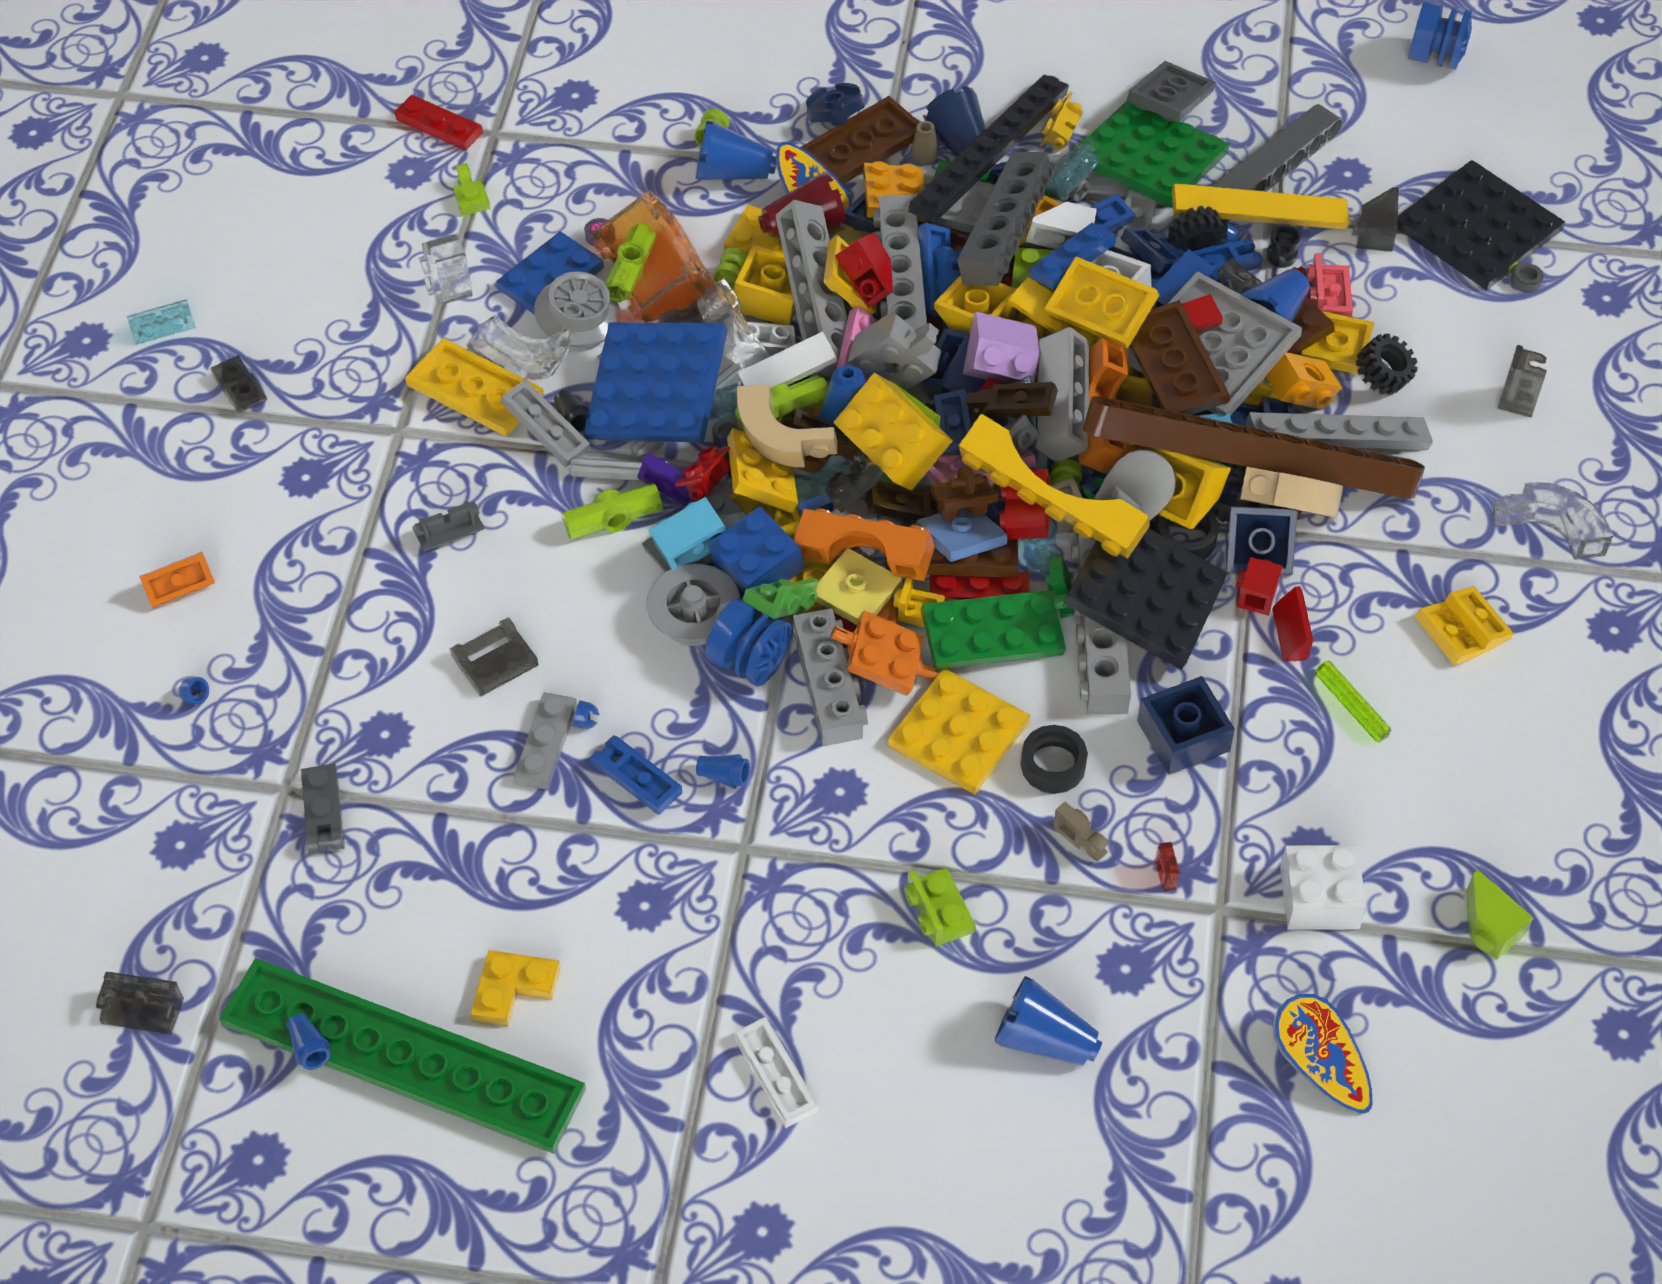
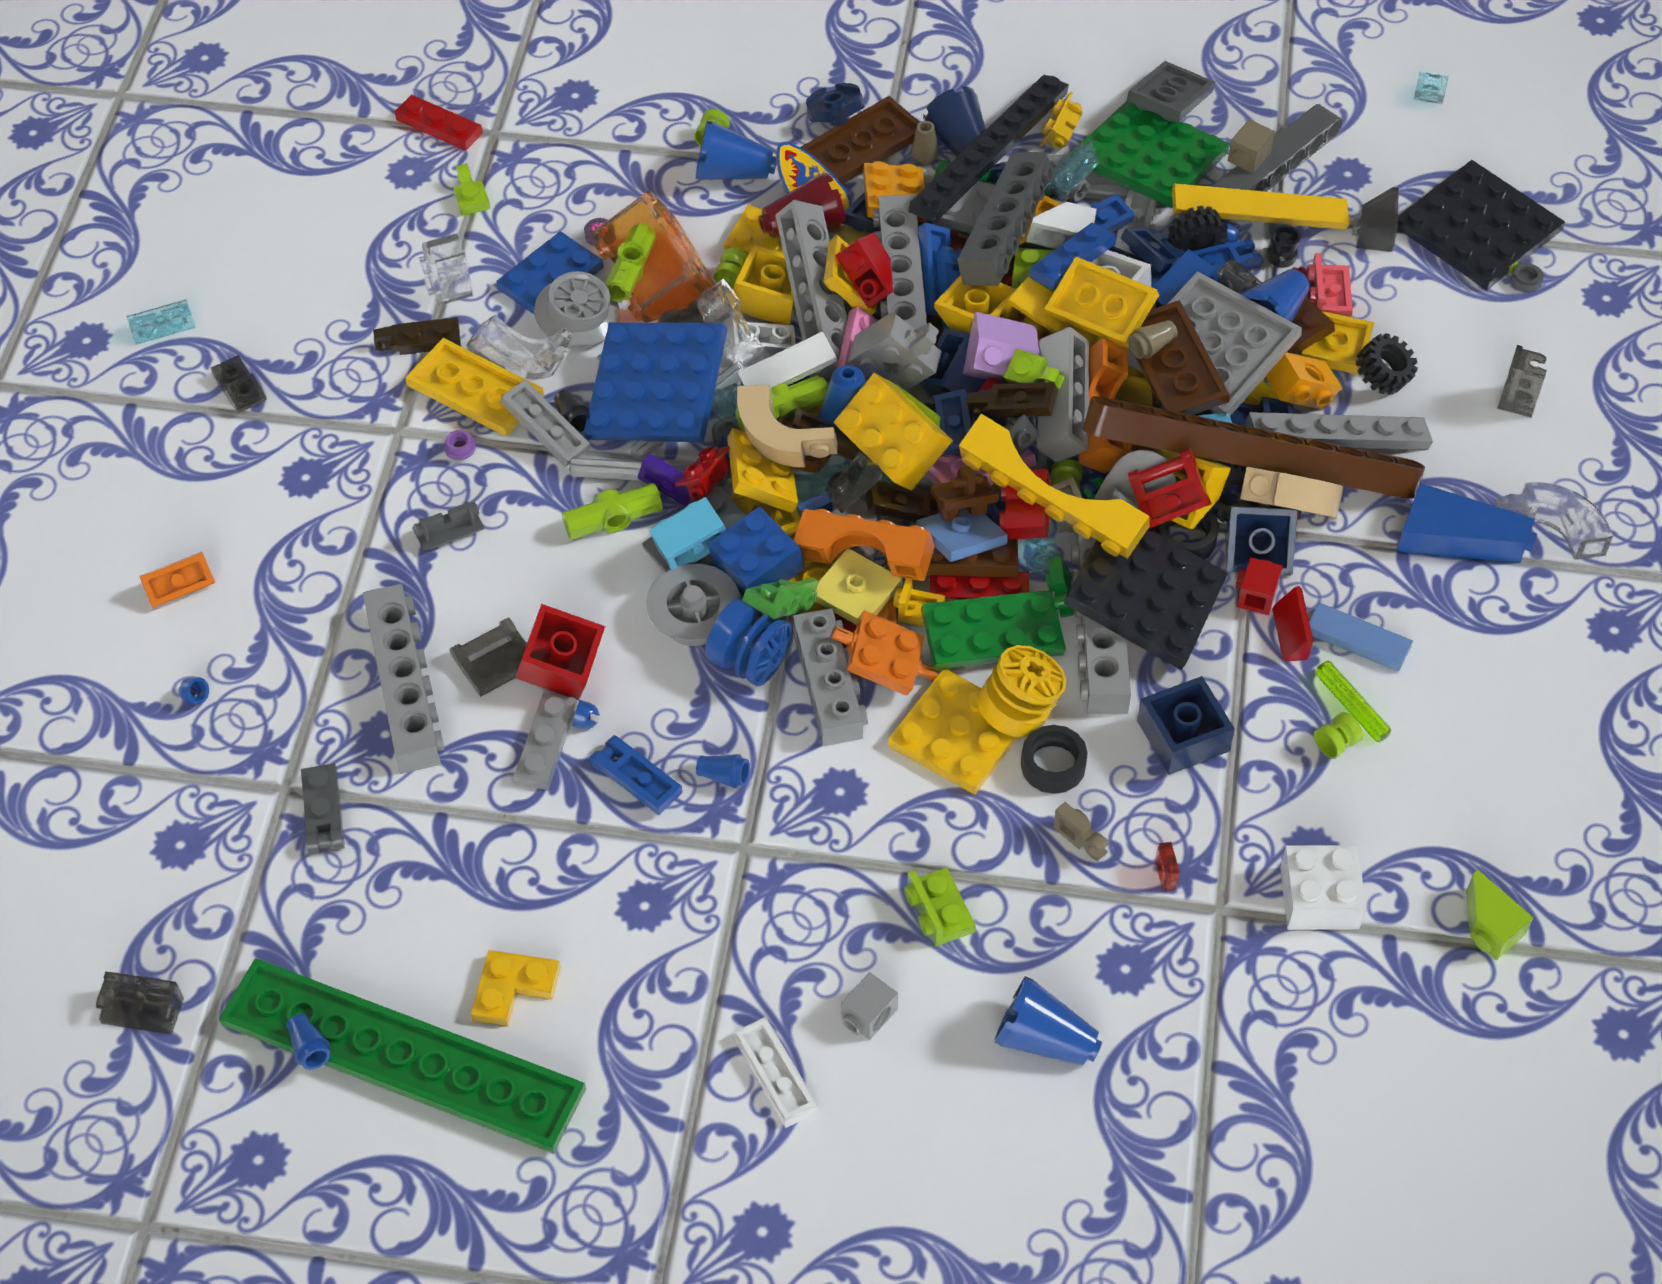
red tile [1182,294,1223,332] -> none
shield [1273,994,1373,1114] -> none
blue wheel [1408,0,1472,70] -> none
yellow slope [1415,586,1514,665] -> none
none -> light grey brick [363,584,445,774]
none -> dark brown hinge [373,317,461,355]
none -> medium lavender plate [444,430,476,460]
none -> red brick [515,604,605,700]
none -> light grey brick [841,972,898,1040]
none -> yellow wheel [977,645,1067,738]
none -> lime plate [1004,348,1065,389]
none -> dark tan cone [1128,320,1178,359]
none -> red plate [1128,448,1212,529]
none -> dark tan brick [1228,119,1275,173]
none -> medium blue tile [1309,602,1413,672]
none -> lime wheel [1314,712,1363,759]
none -> blue slope [1397,483,1537,563]
none -> clear light blue plate [1414,71,1449,104]

